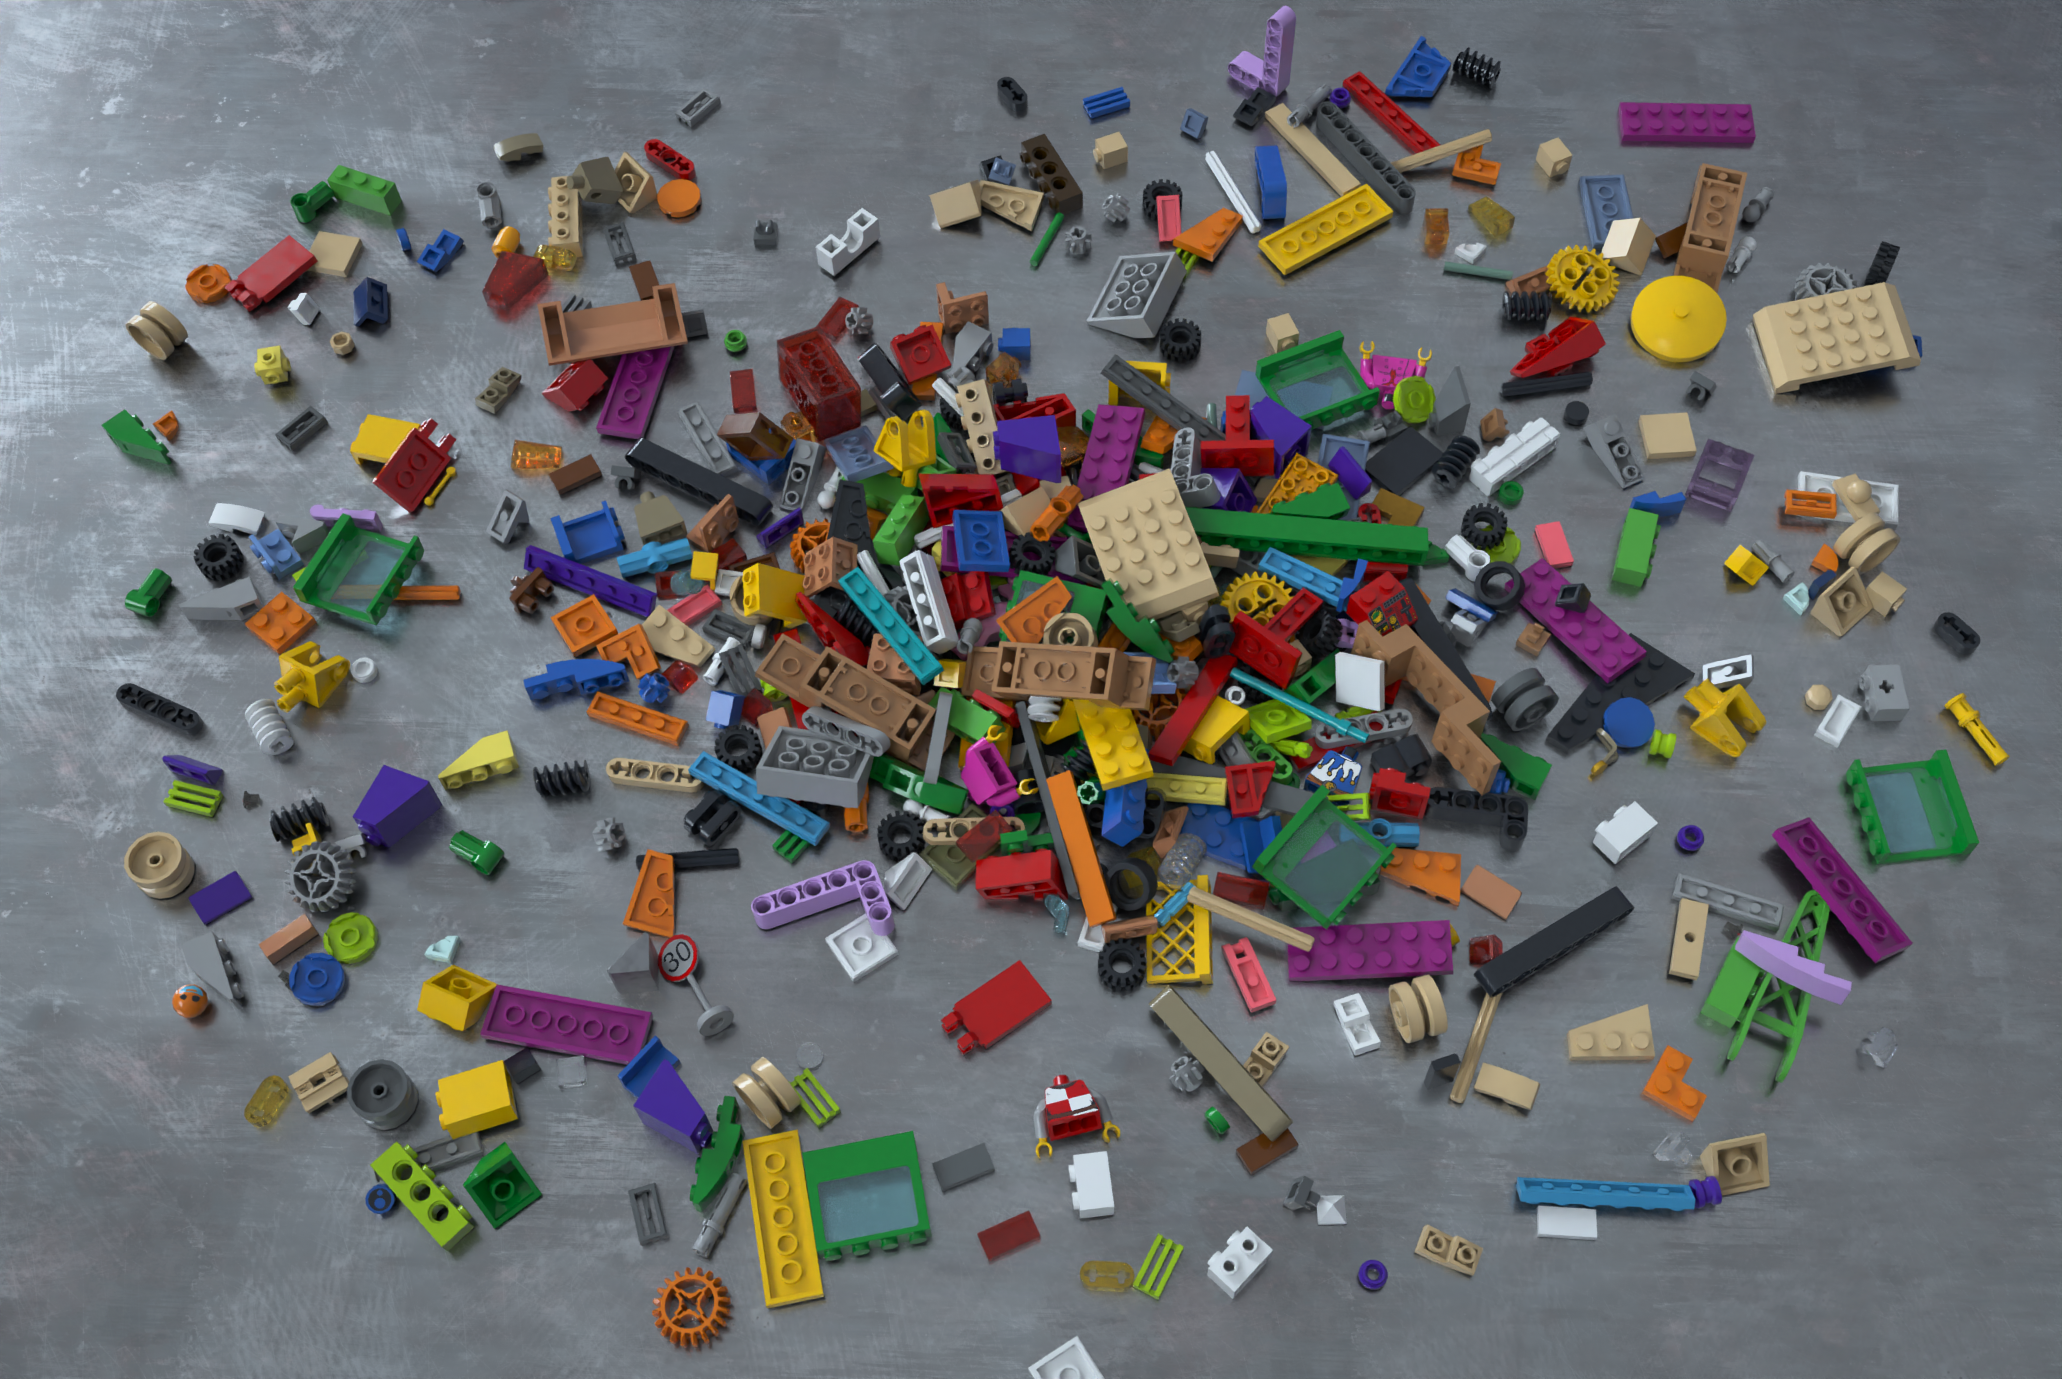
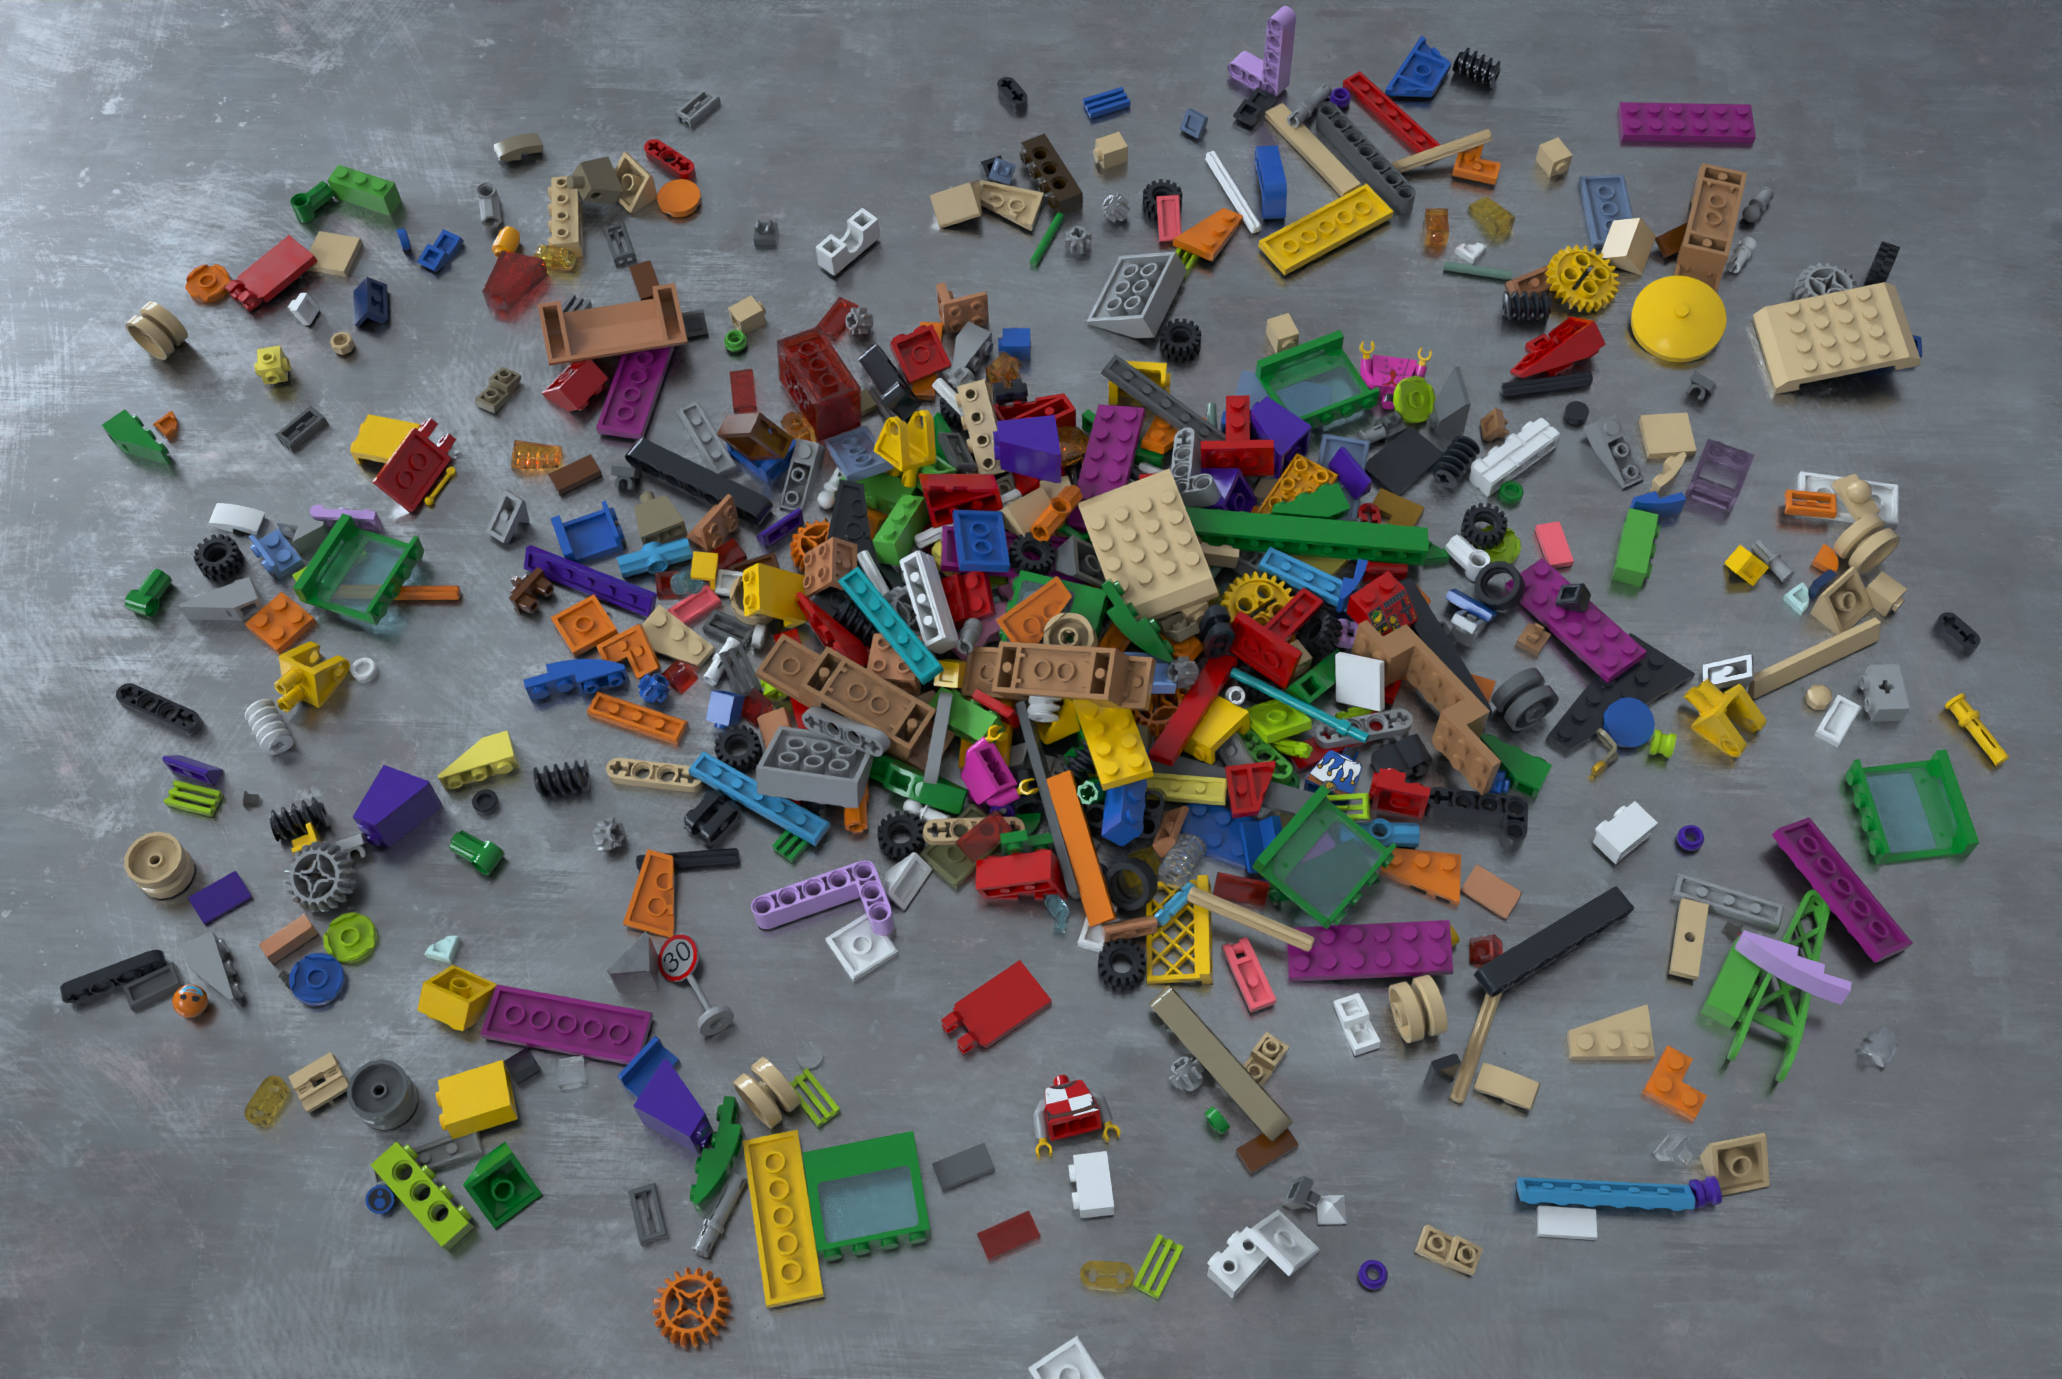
none -> black beam [60,950,167,1003]
none -> dark grey tile [122,962,184,1012]
none -> black tile [472,789,500,816]
none -> tan brick [728,296,766,335]
none -> white tile [1246,1210,1320,1276]
none -> tan slope [1649,451,1687,498]
none -> tan tile [1748,617,1881,699]

